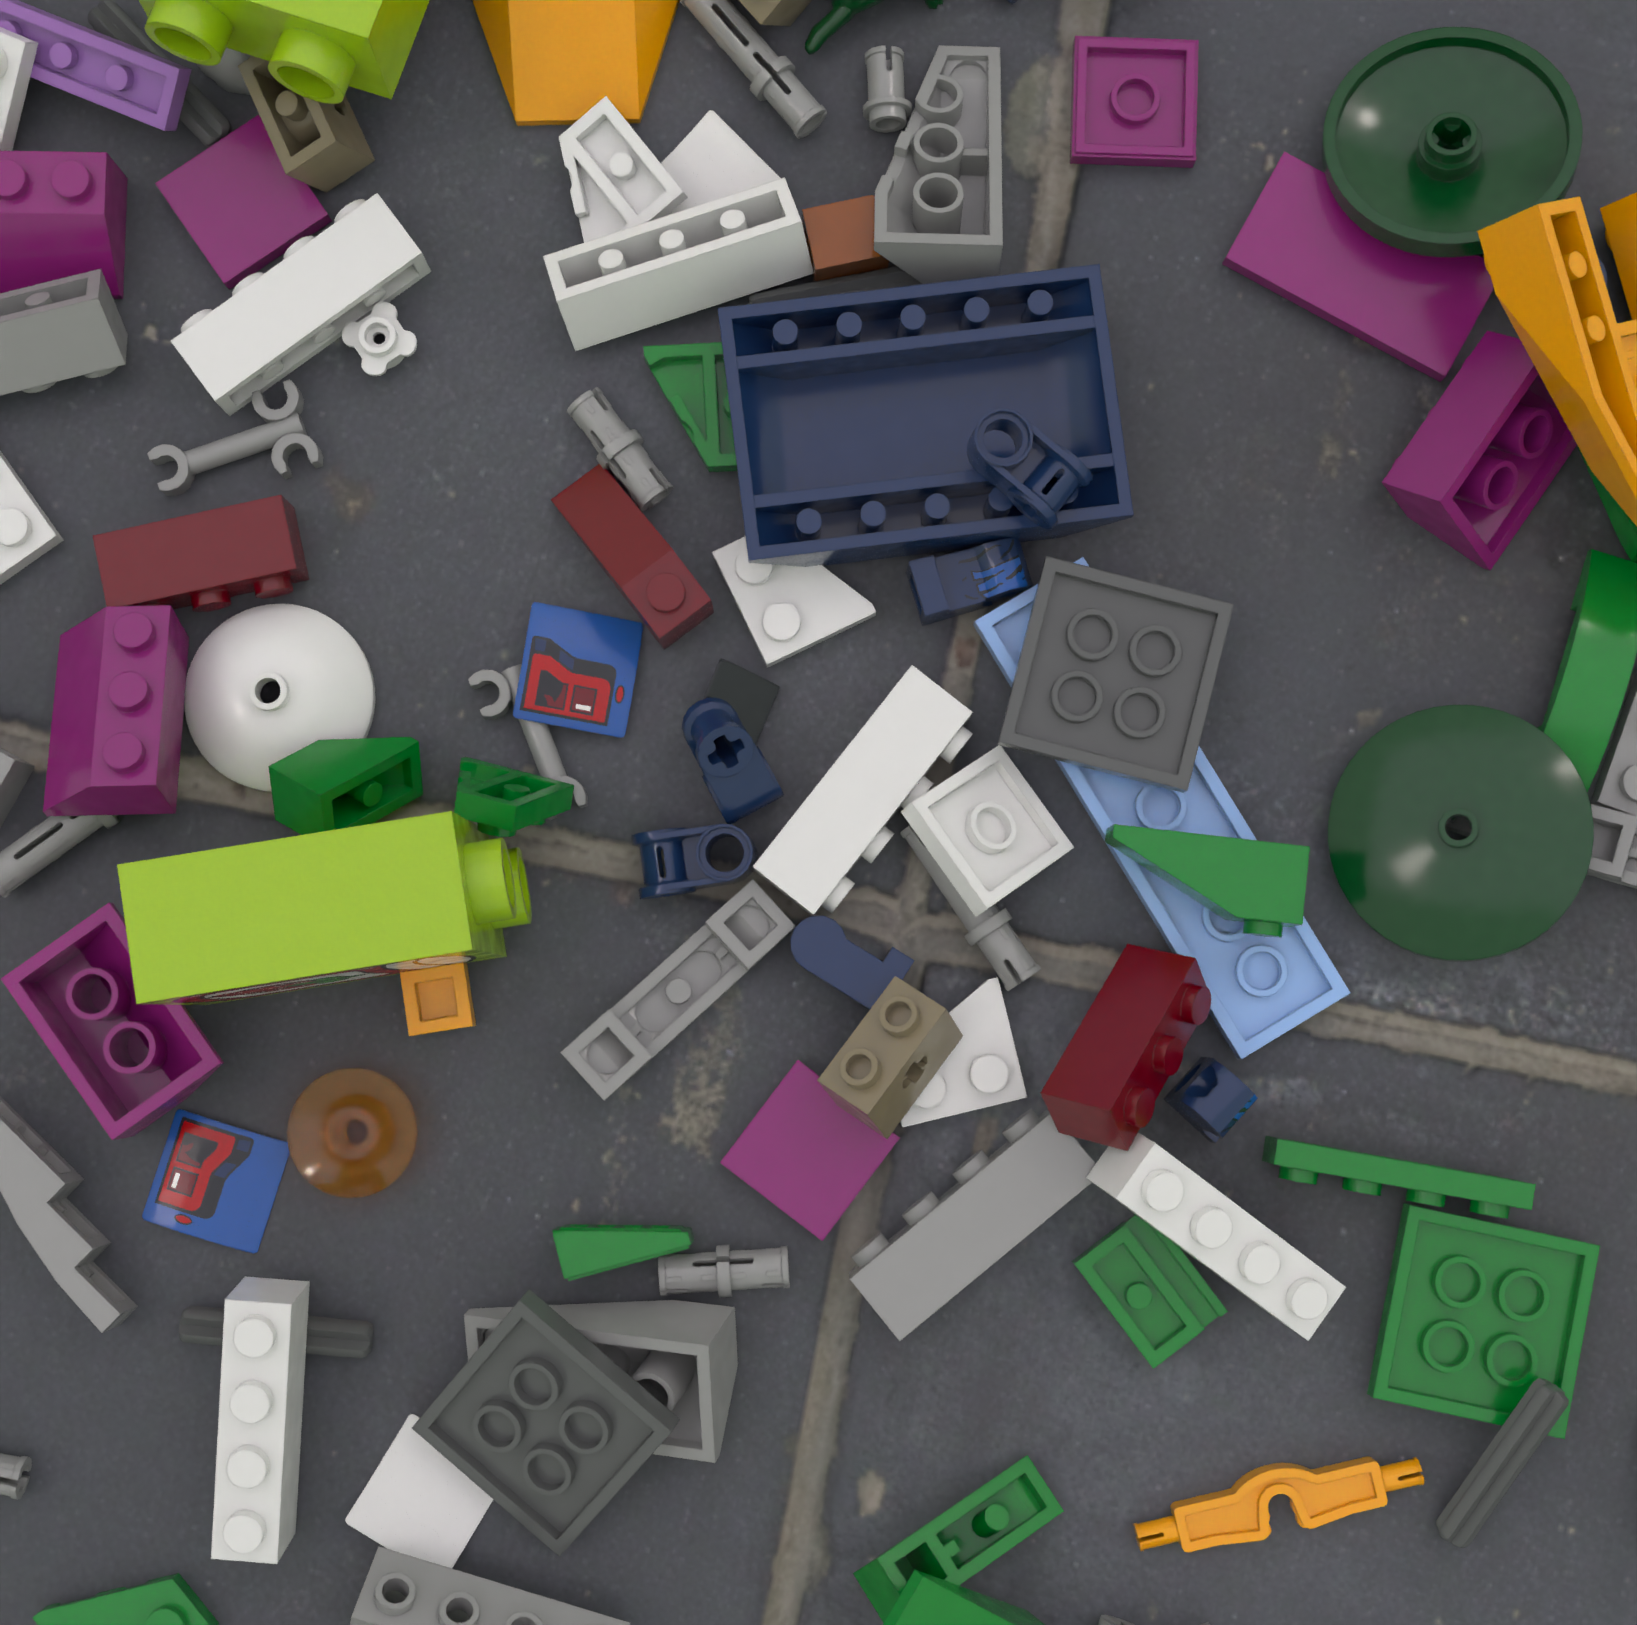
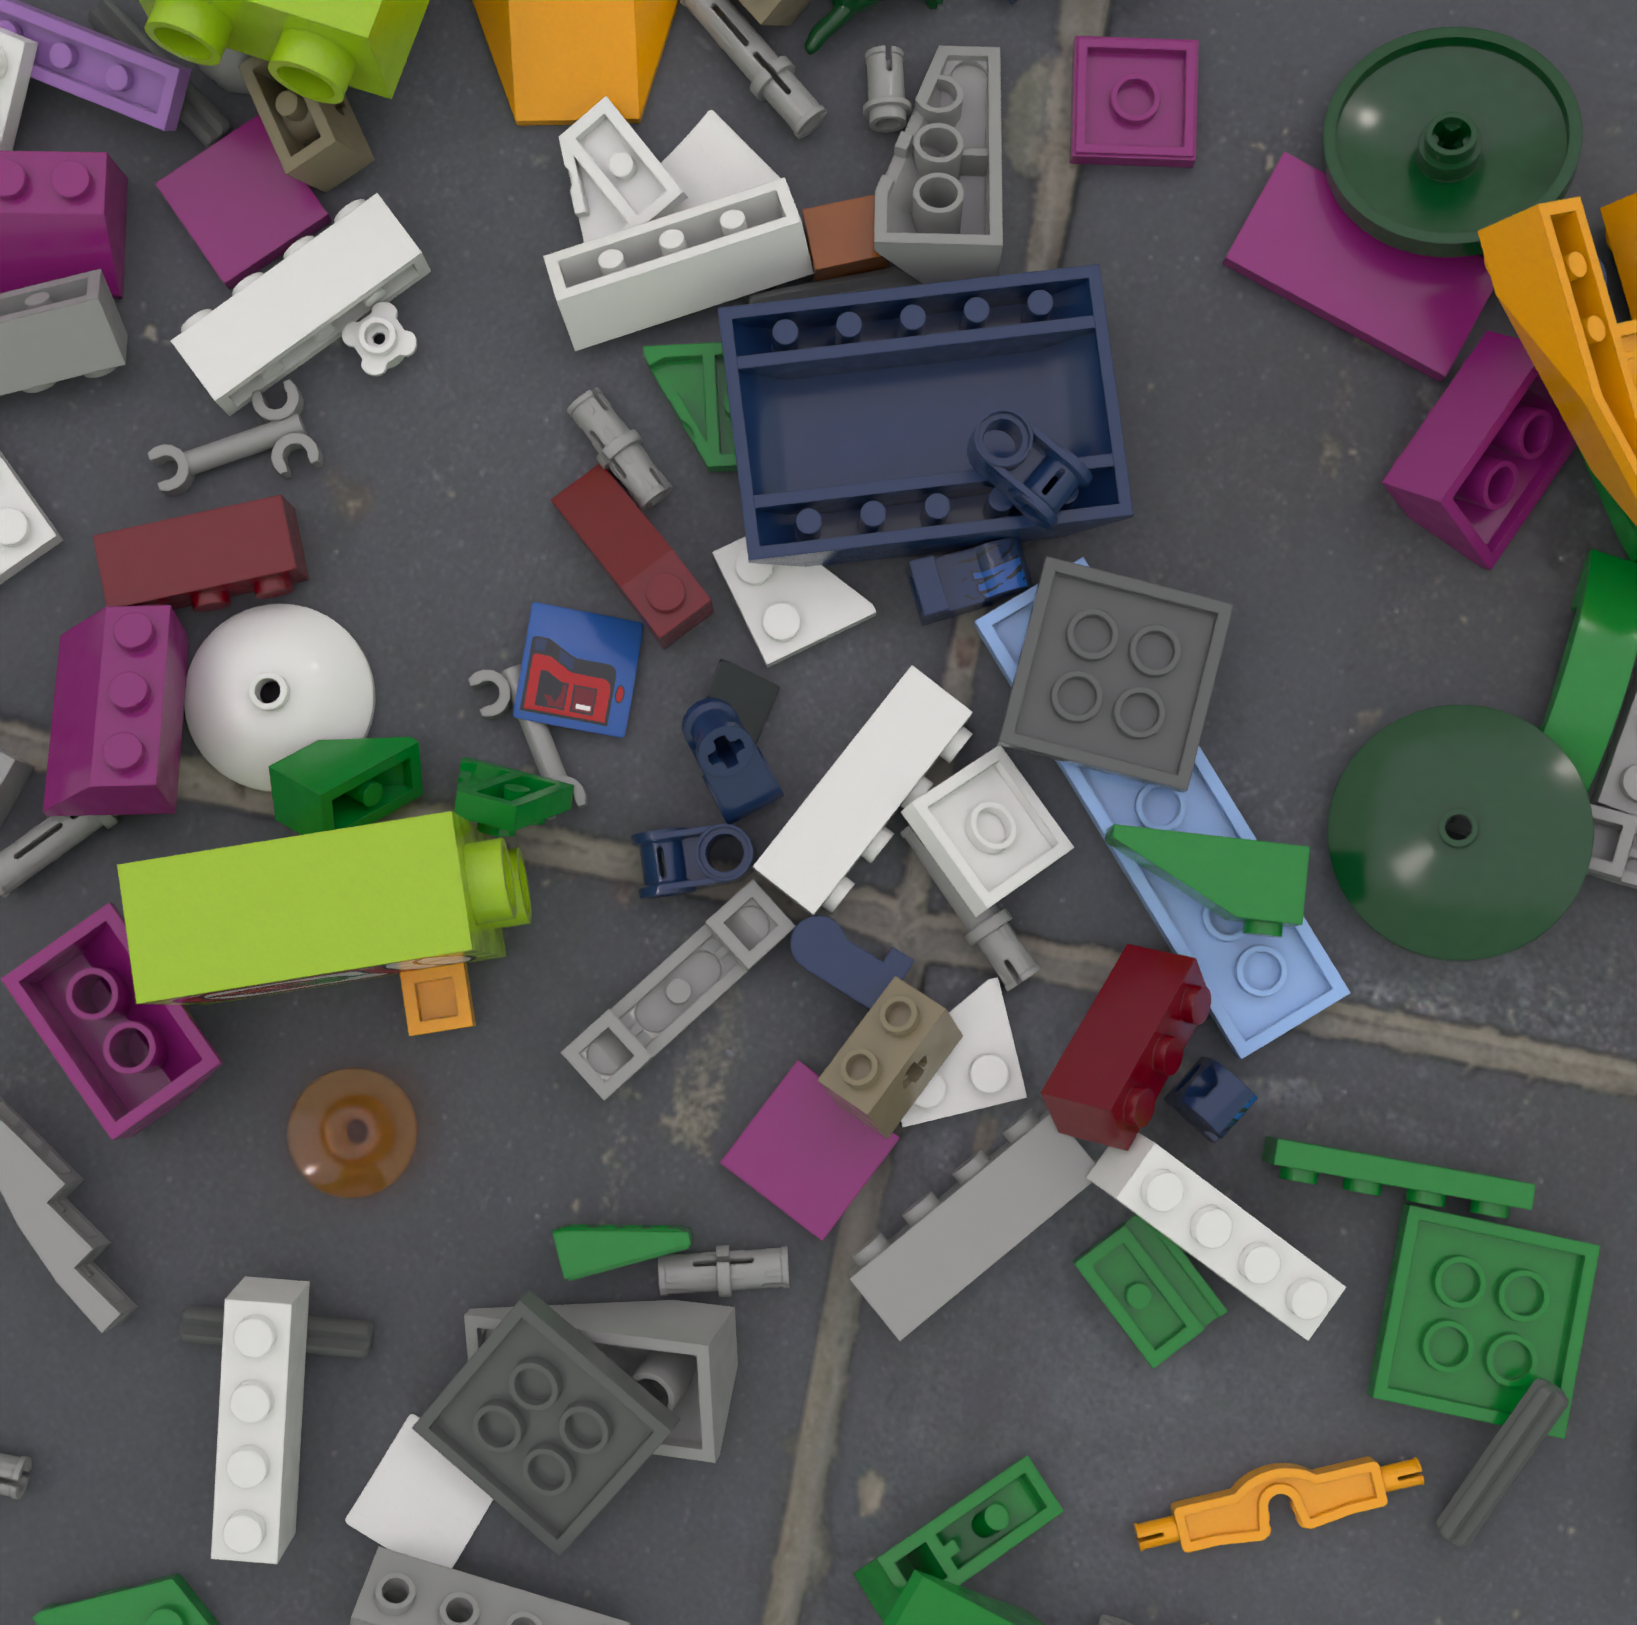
sticker [142,1109,291,1254] -> none

